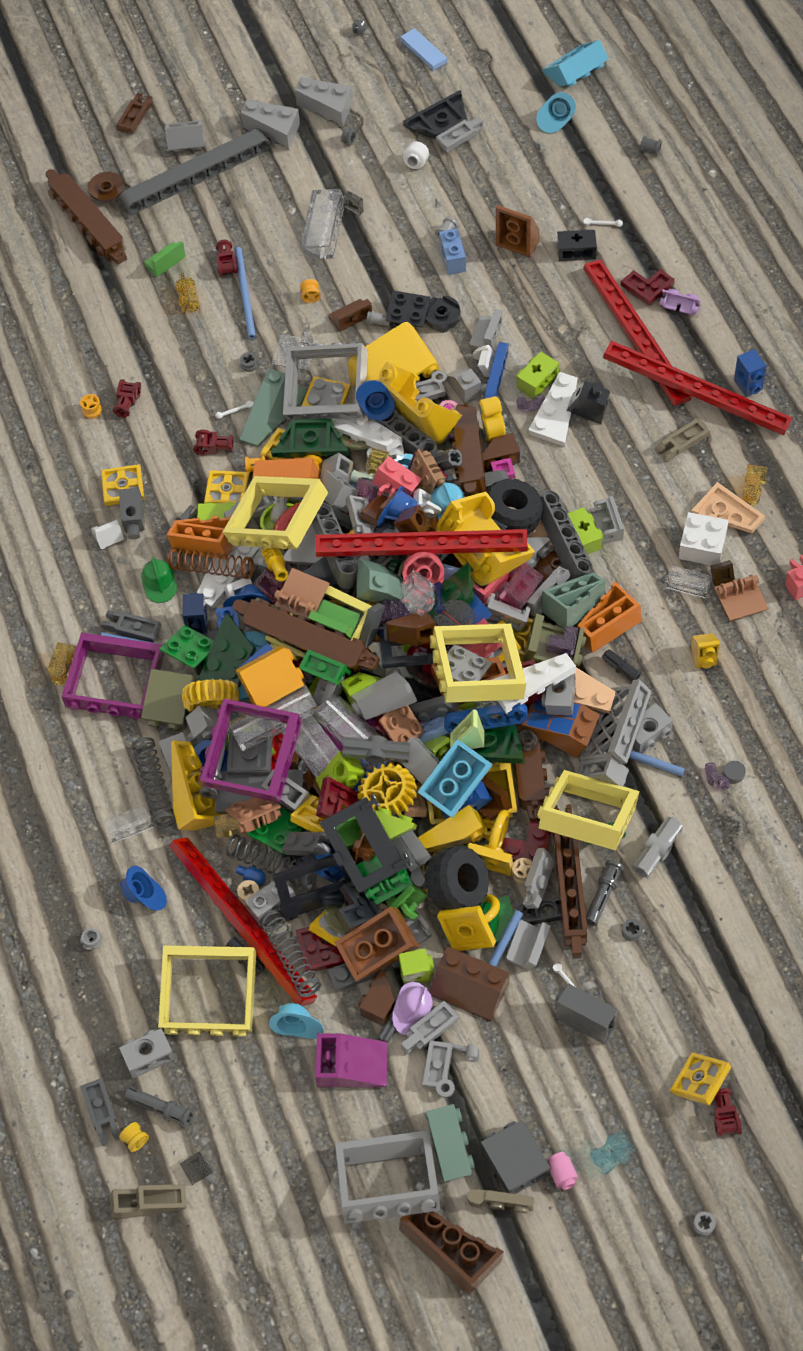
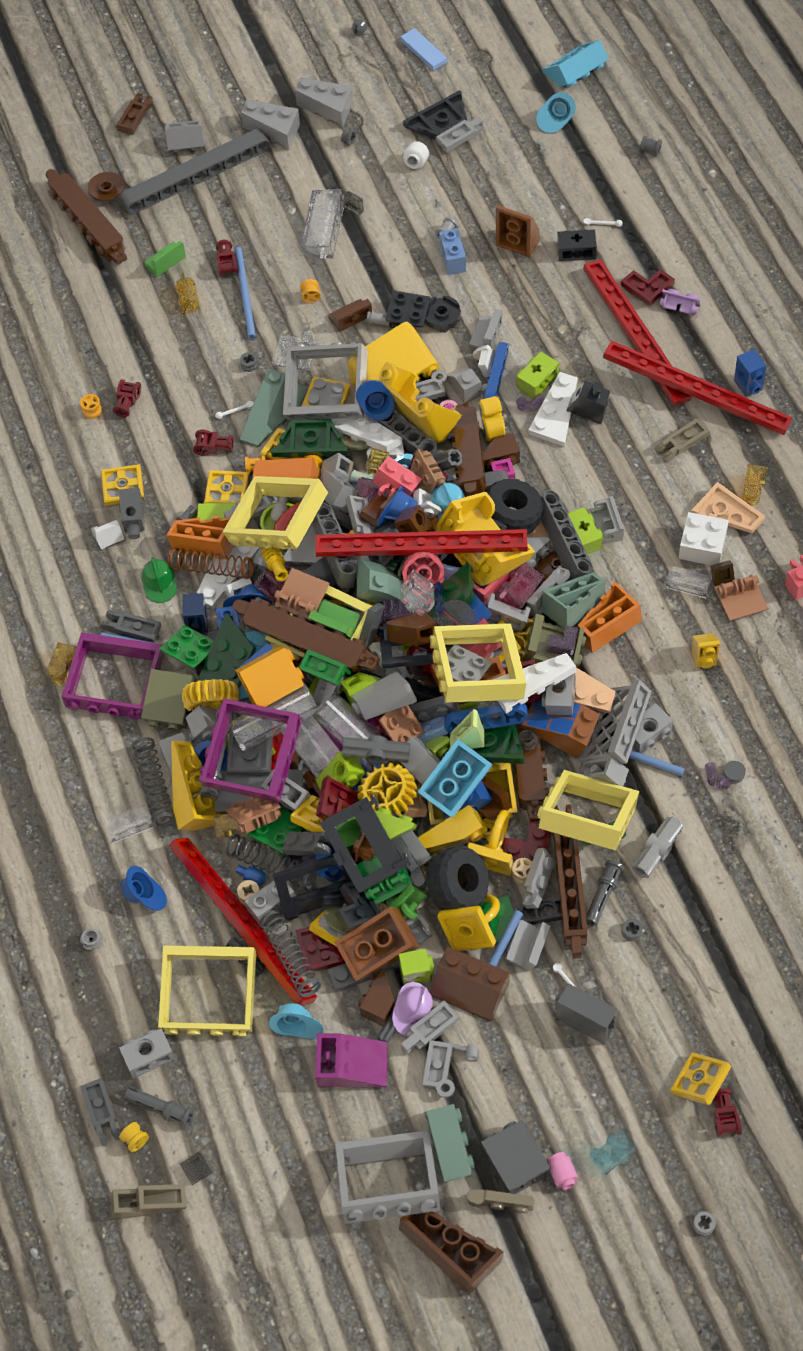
black axle [602,649,641,682] -> none

